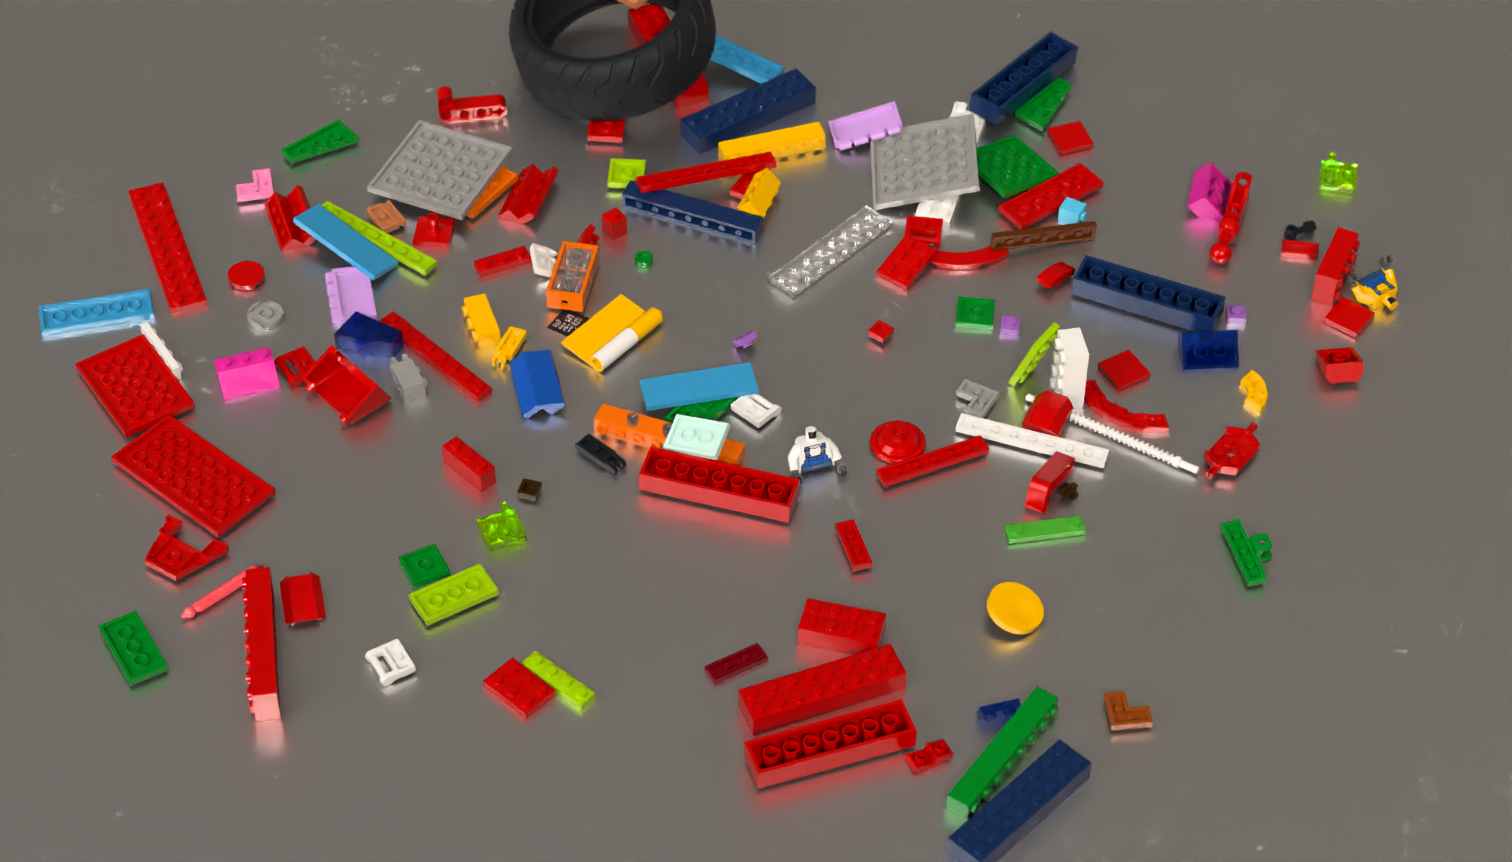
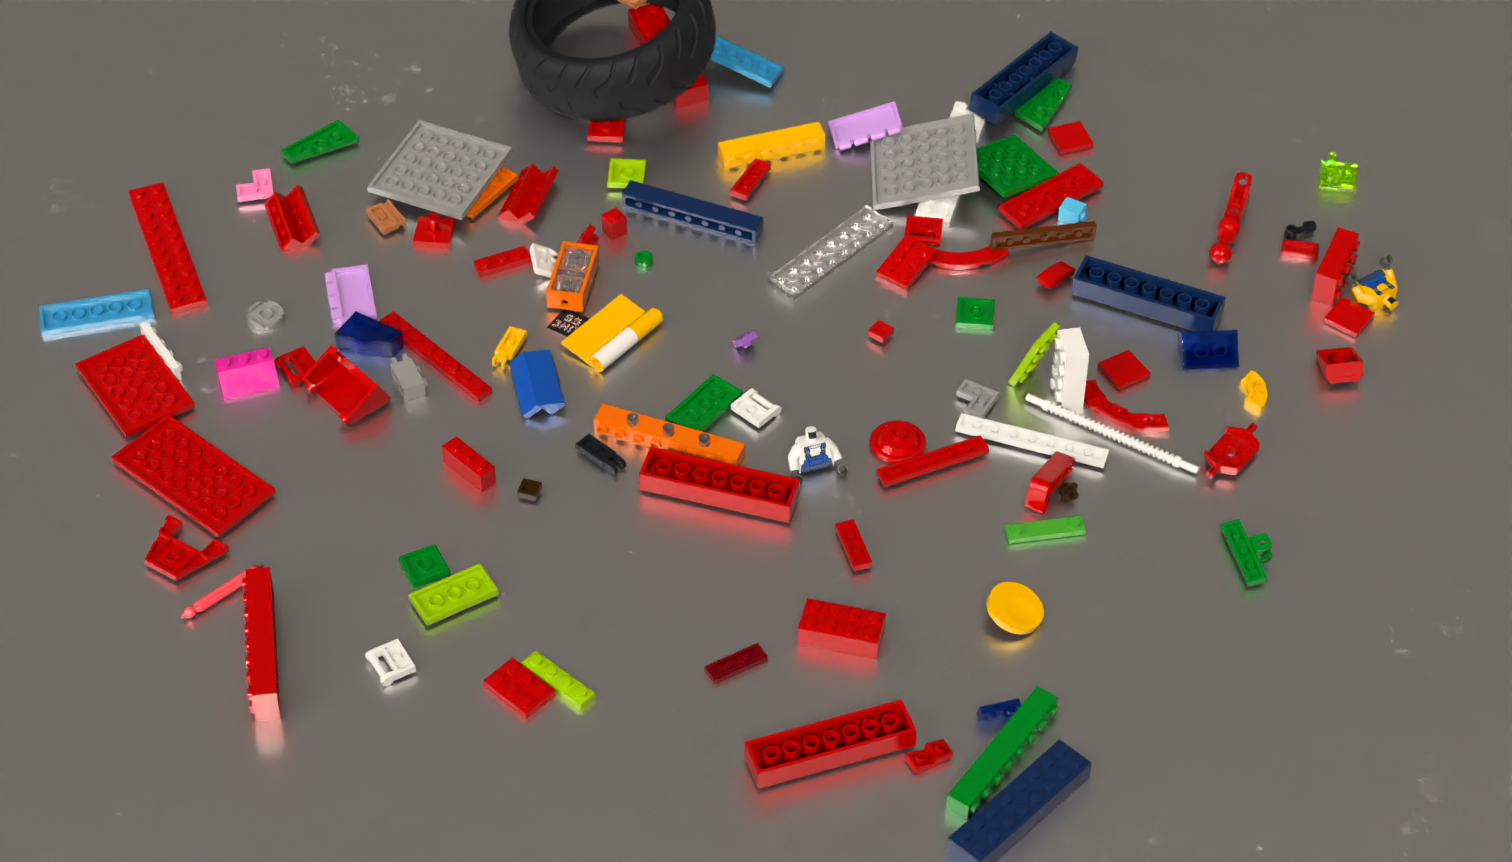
green plate [98,611,169,686] -> none
red tile [228,261,265,291] -> none
red slope [280,573,326,623] -> none
dark azure tile [293,204,399,281] -> none
lime plate [321,201,437,276] -> none
red beam [437,86,507,123] -> none
yellow brick [461,293,501,349] -> none
clear neon green plate [476,502,527,552] -> none
red plate [636,152,777,193] -> none
dark azure tile [639,362,759,411] -> none
light aqua plate [663,414,730,460] -> none
dark blue brick [681,68,816,154] -> none
yellow brick [737,168,781,218] -> none
red brick [738,643,907,736] -> none
medium lavender plate [1000,315,1021,336] -> none
red slope [1022,390,1073,437] -> none
dark orange plate [1104,691,1153,731] -> none
dark pink slope [1188,162,1233,221] -> none
medium lavender plate [1226,305,1246,324] -> none

